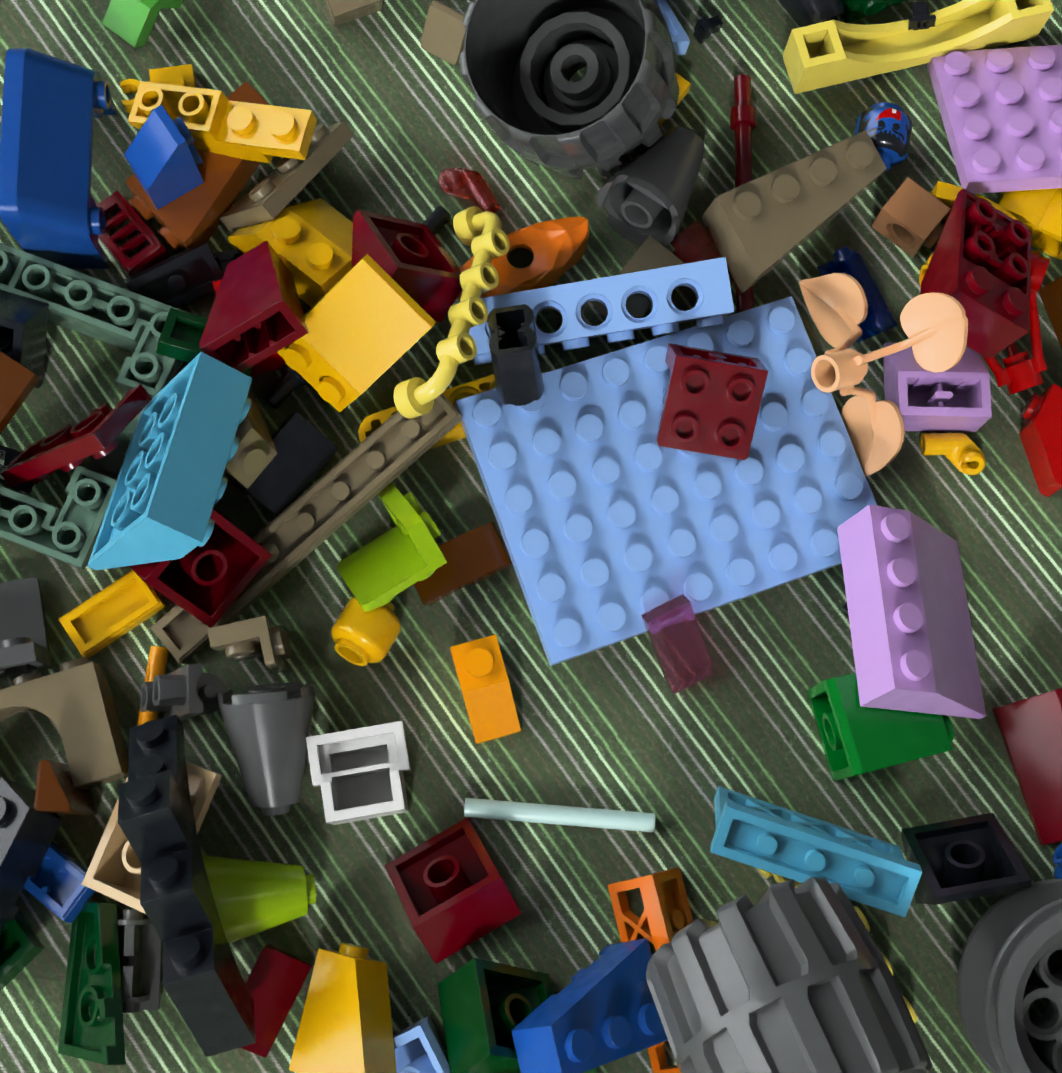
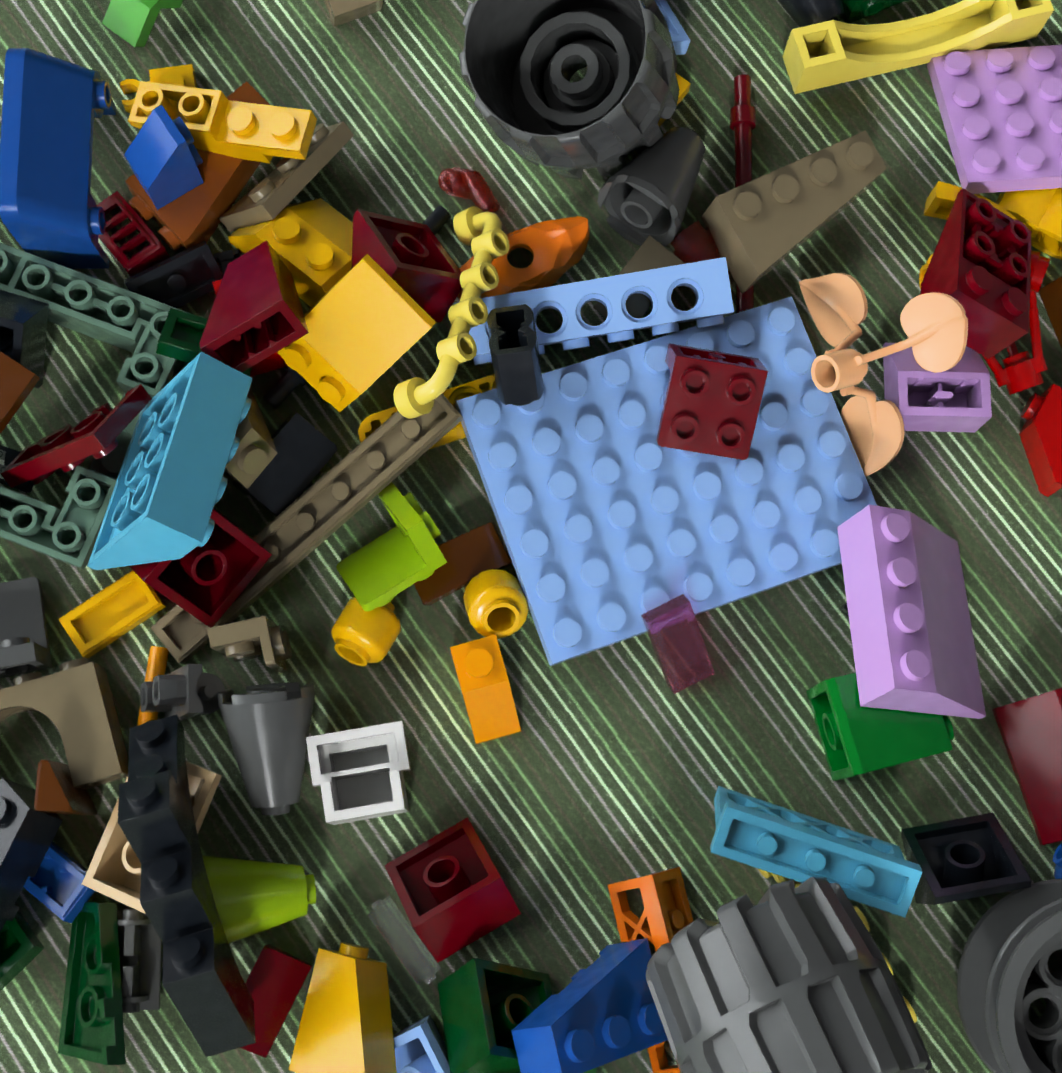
dark tan slope [421,0,465,65] -> none
light aqua bar [464,798,655,832] -> none
black piece [693,15,723,44] -> none
clear blue hinge [817,246,897,344] -> none
head [854,102,913,172] -> none
medium nougat brick [871,177,951,258] -> none
black piece [908,1,936,30] -> none
yellow arm [919,433,986,476] -> none
none -> clear piece [368,896,441,985]
none -> yellow head [463,569,529,639]

